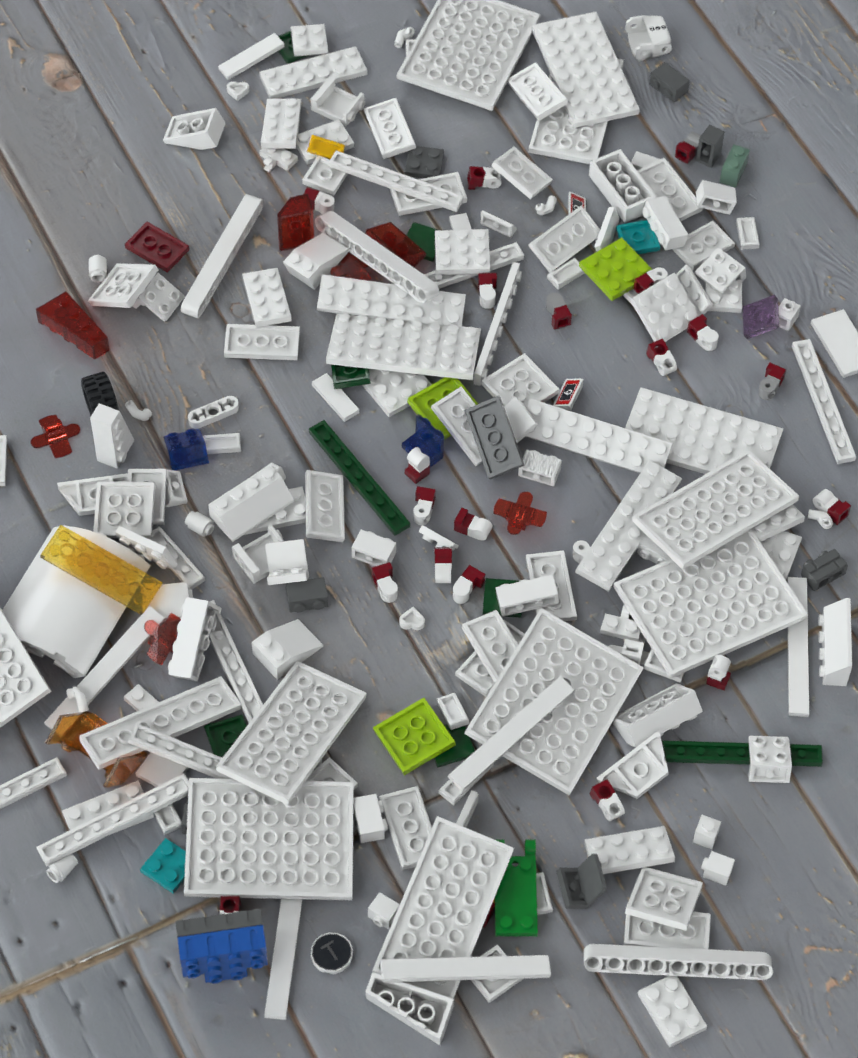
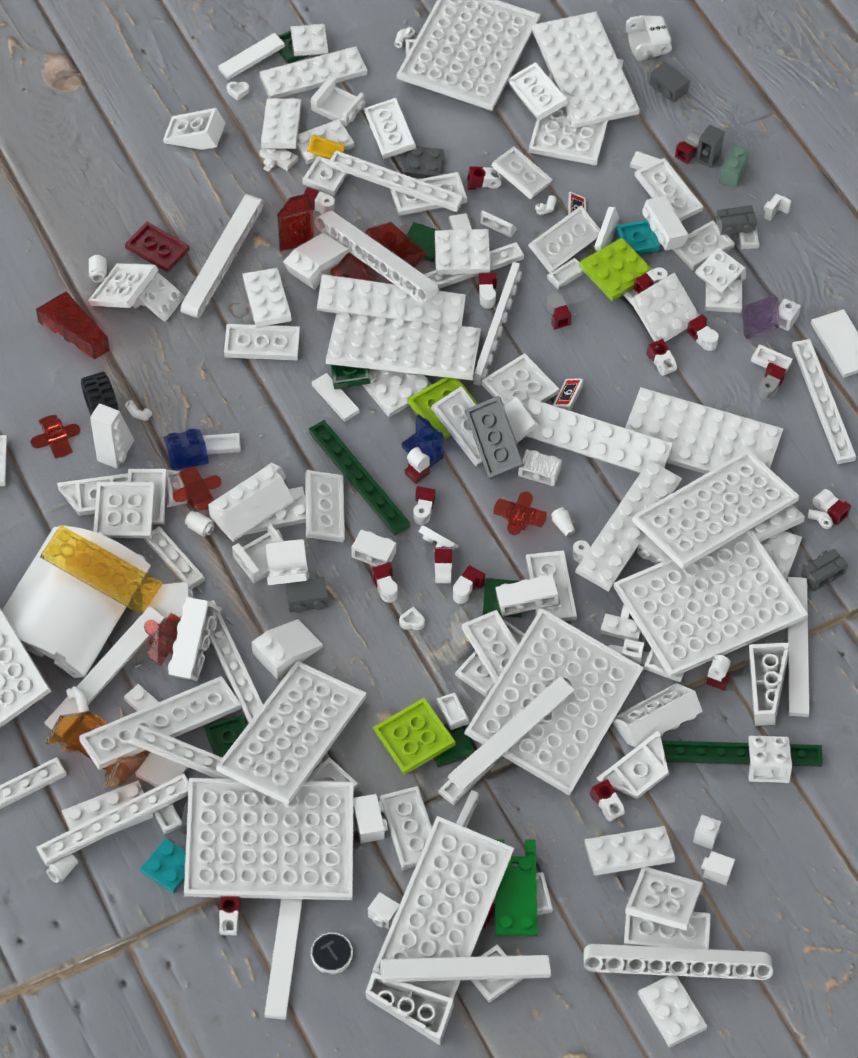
white plate [115,526,178,571] -> none
blue piece [175,908,268,984] -> none
white beam [188,396,239,429] -> none
leg [454,507,493,541] -> none
dark grey bracket [556,854,607,909] -> none
white brick [589,149,657,223] -> none
white tile [676,265,714,315] -> none
white brick [696,180,737,215] -> none
white slope [818,598,852,686] -> none
none -> clear red piece [173,466,222,511]
none -> white cone [551,507,576,537]
none -> dark grey brick [716,205,757,236]
none -> white wedge [749,643,789,726]
none -> white plate [751,344,793,372]
none -> white bracket [764,194,792,221]

